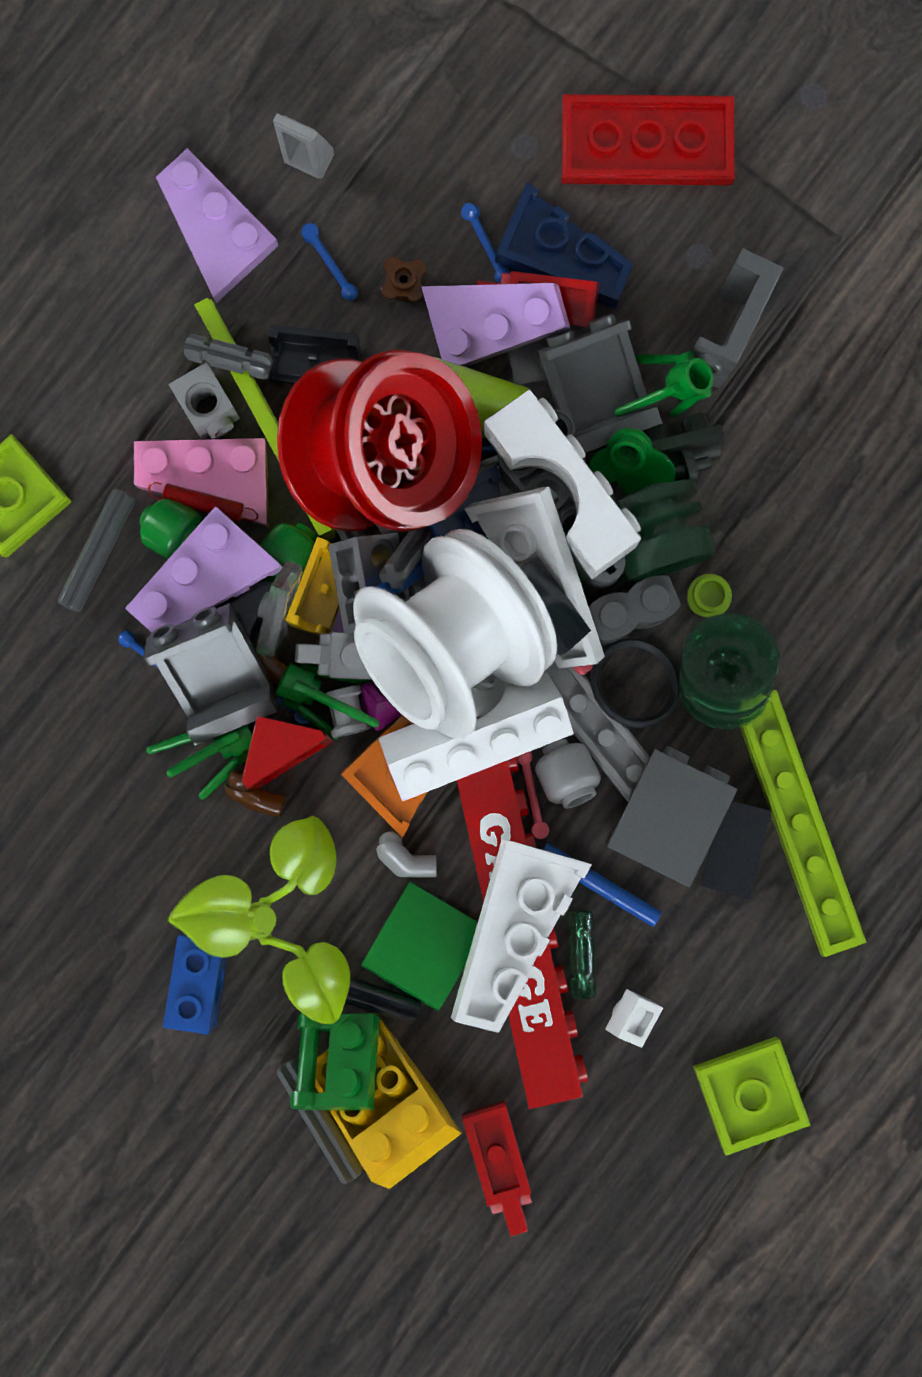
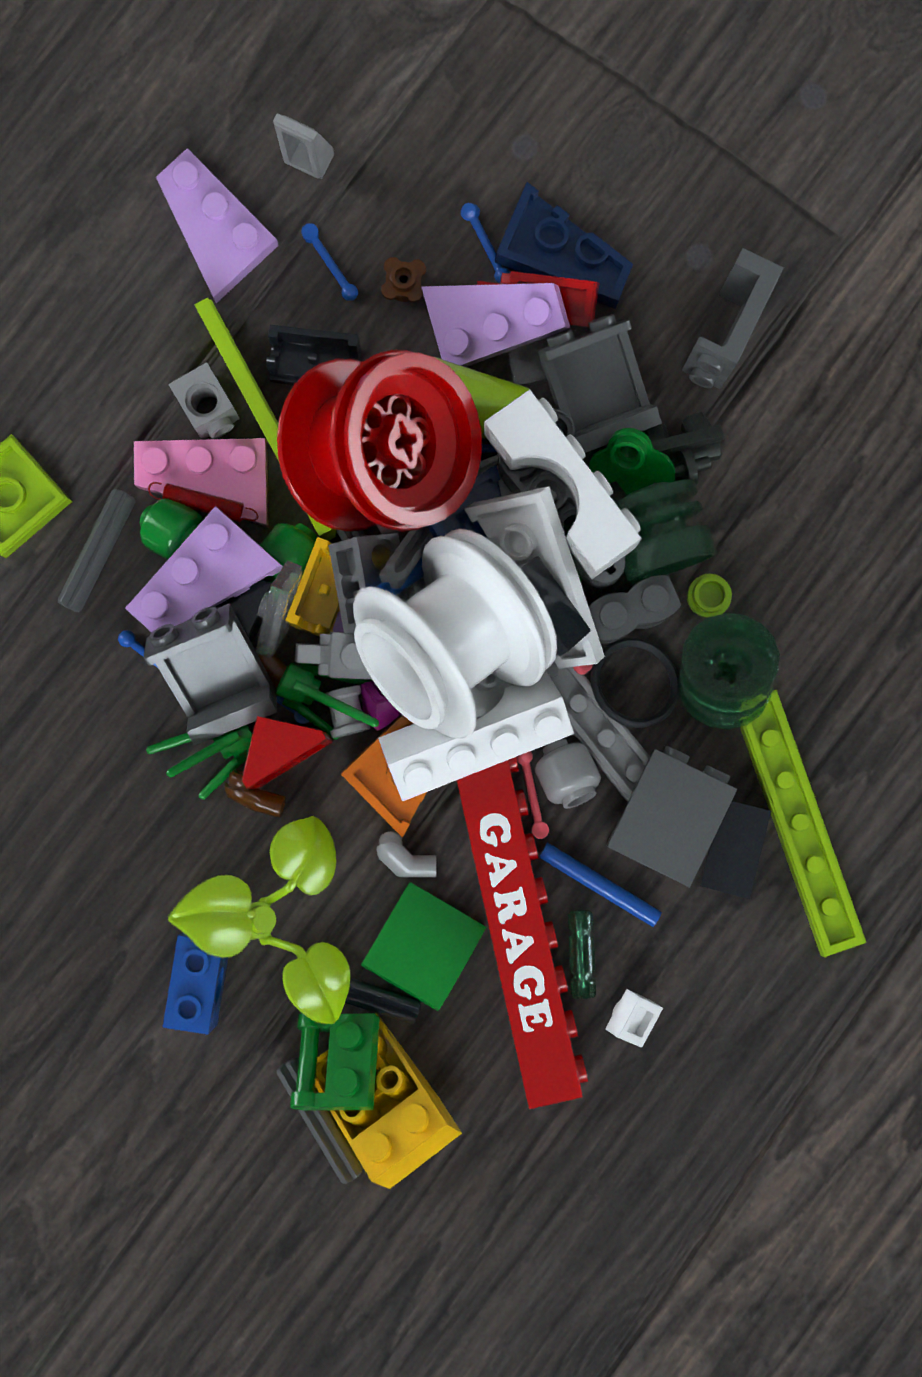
dark grey axle [184,334,273,379] -> none
white wing [451,838,592,1033] -> none
red hinge [462,1100,532,1237] -> none
red tile [561,94,735,186] -> none
green plant [615,351,713,418] -> none
lime tile [693,1036,811,1156] -> none

